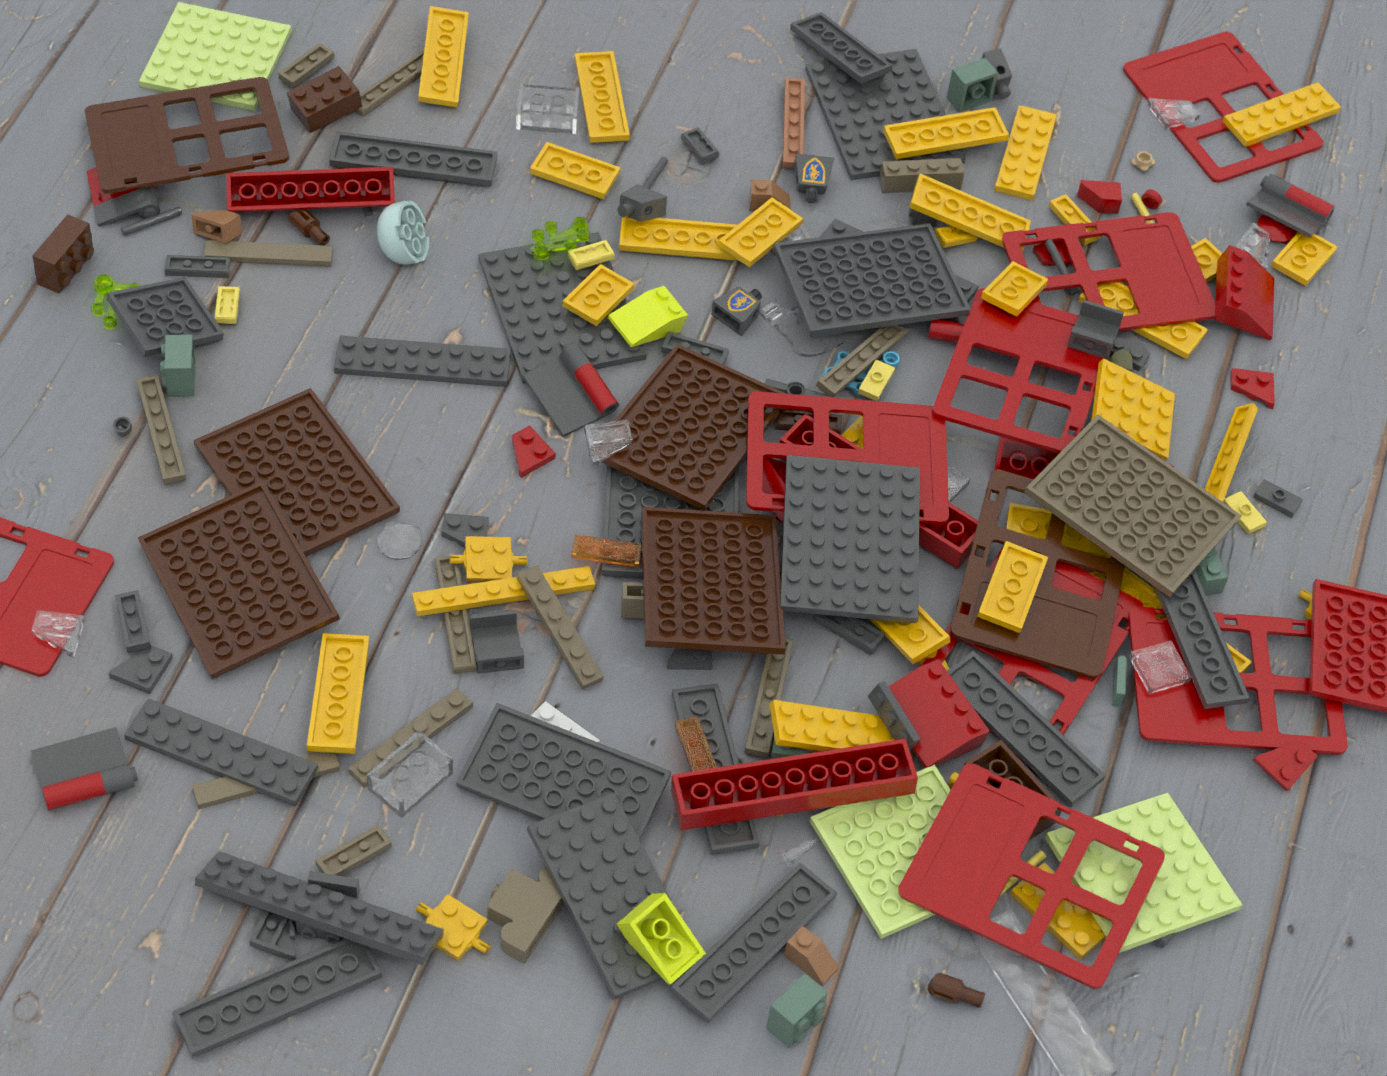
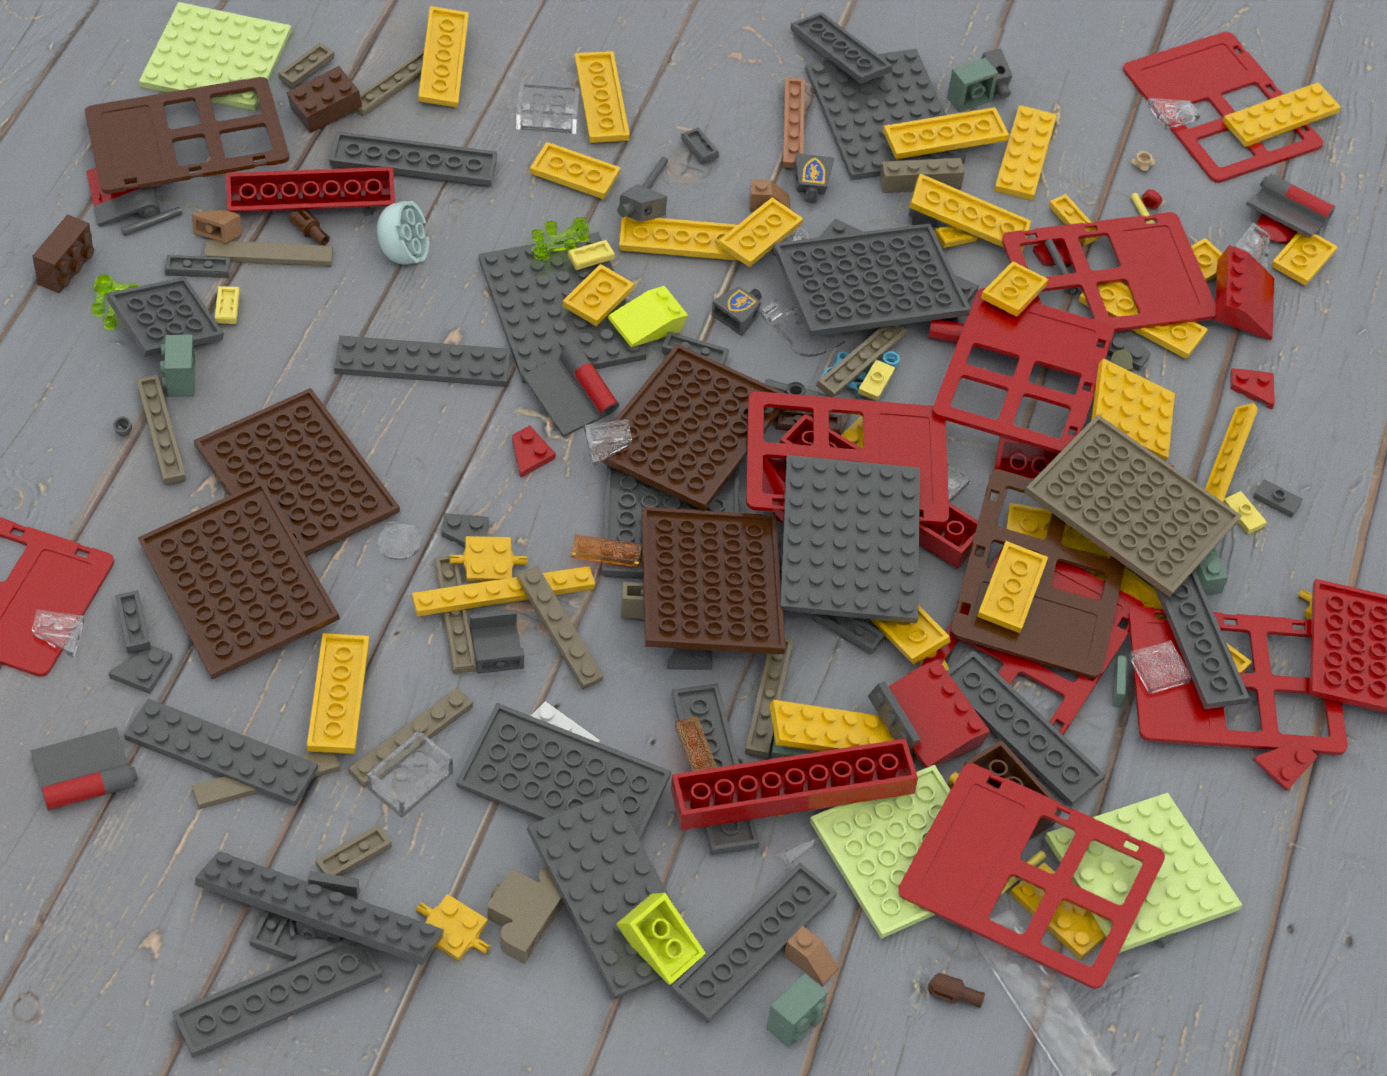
dark grey panel [1067,300,1124,359] -> none
red slope [1077,180,1122,214] -> none

